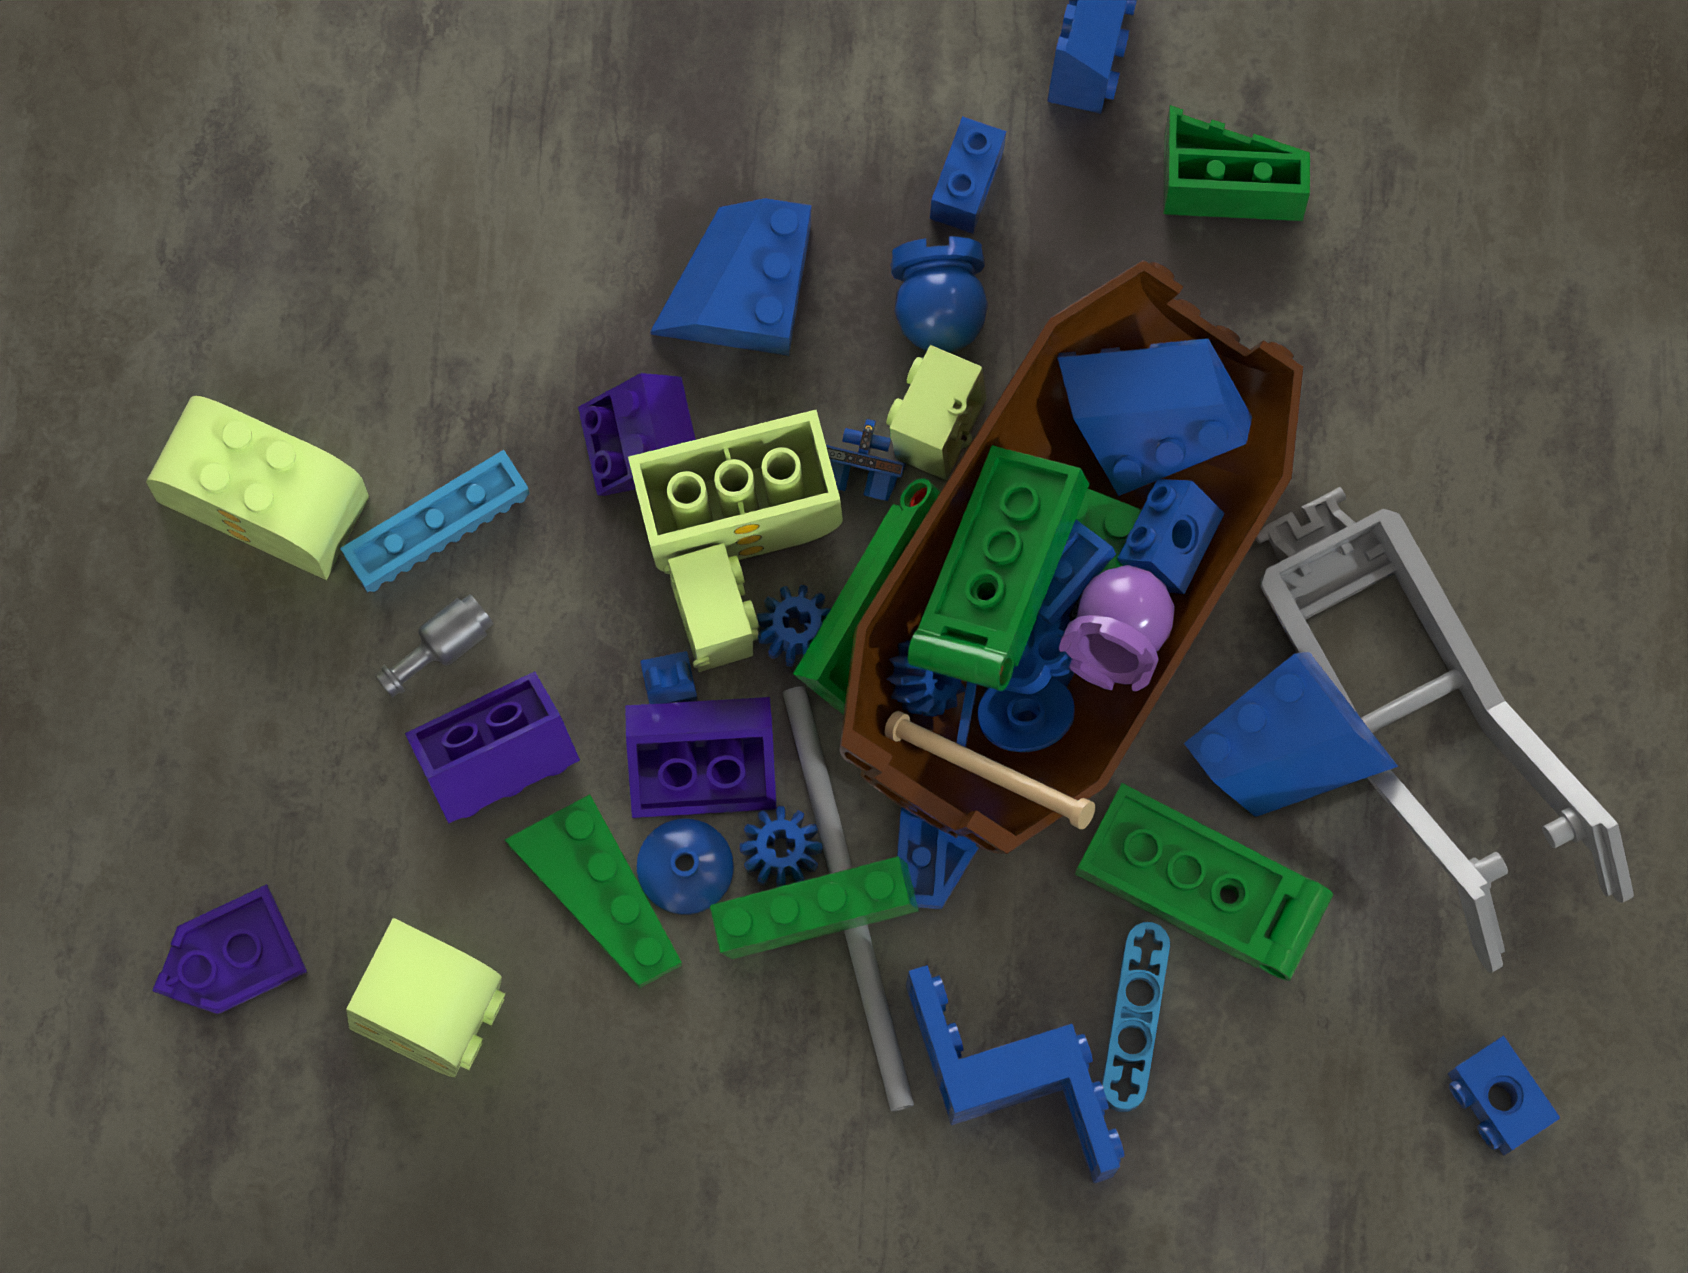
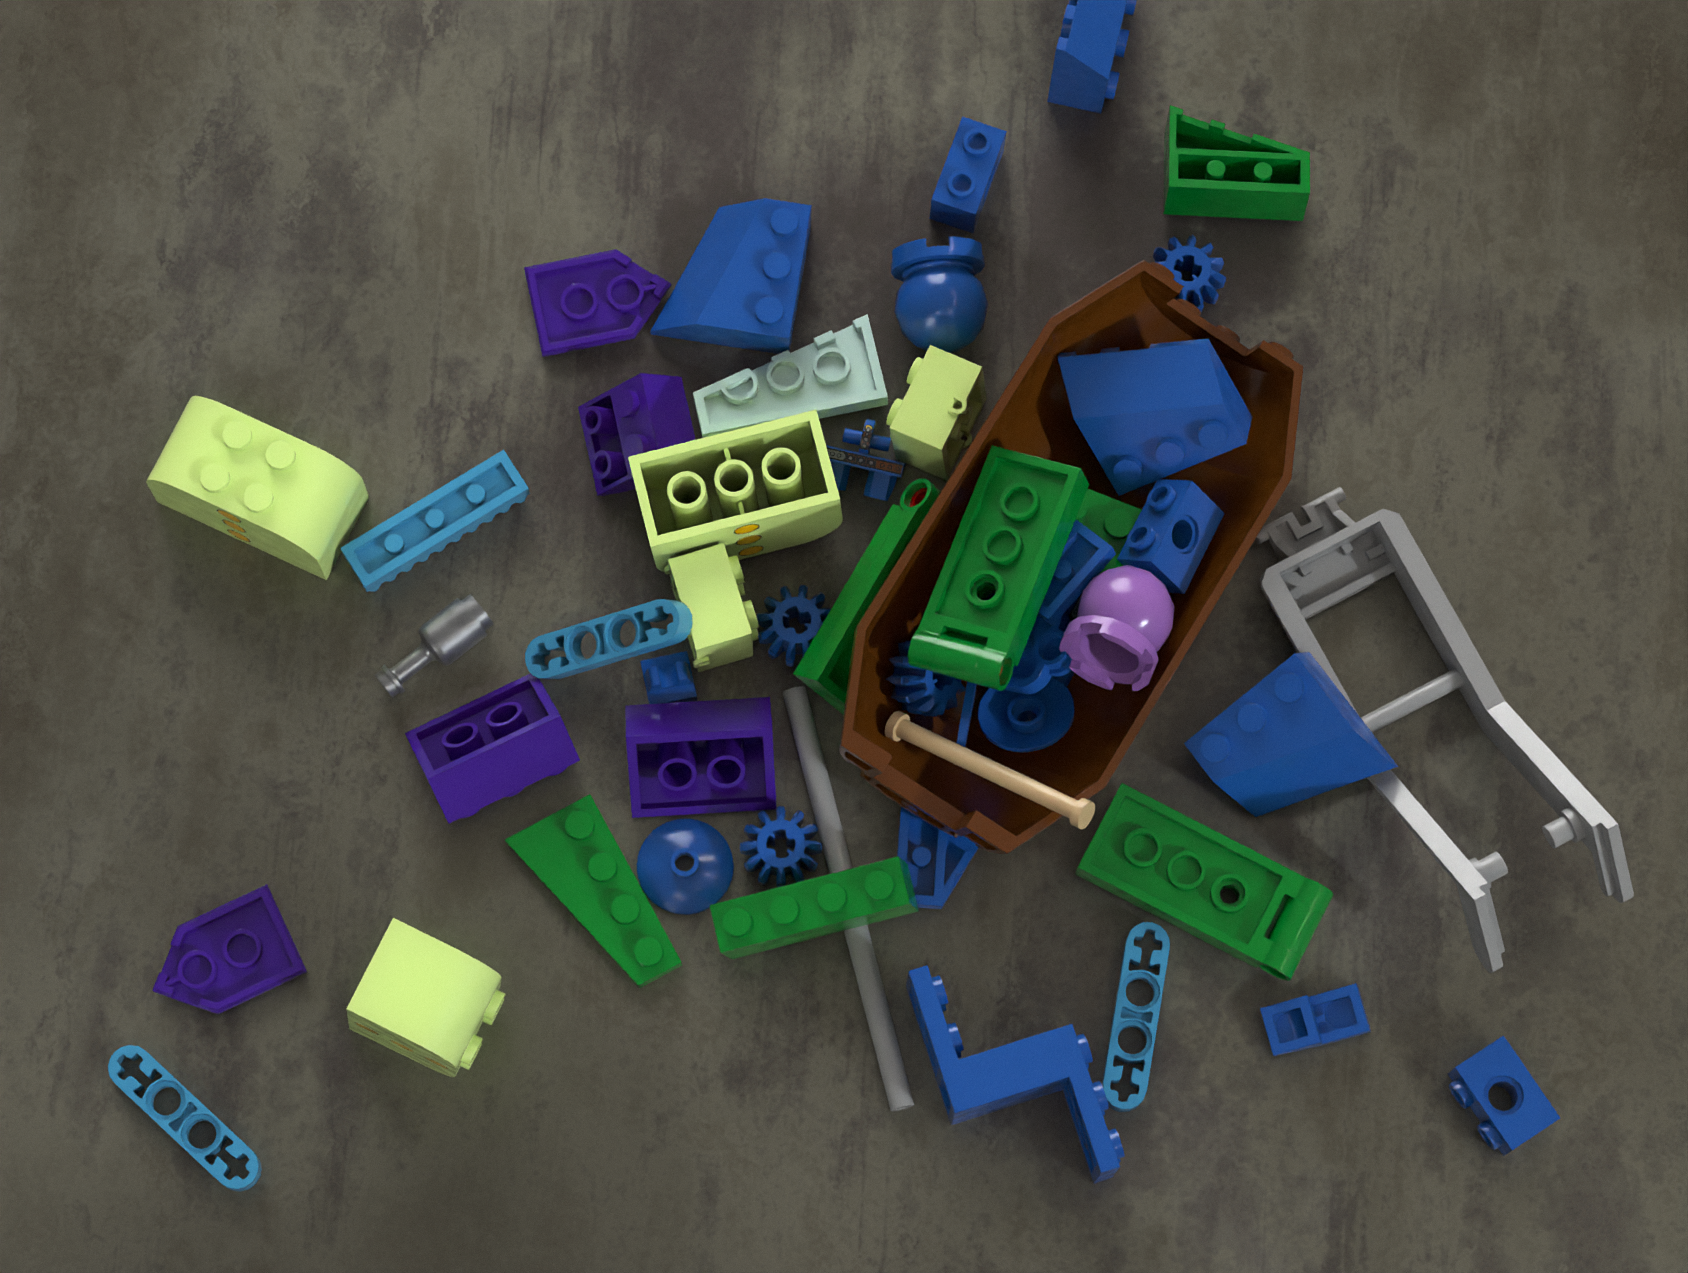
none -> dark azure beam [108,1045,262,1192]
none -> dark purple tile [524,249,671,357]
none -> dark azure beam [525,599,693,679]
none -> light aqua wing [693,314,888,438]
none -> blue gear [1153,235,1226,313]
none -> blue slope [1260,983,1371,1056]

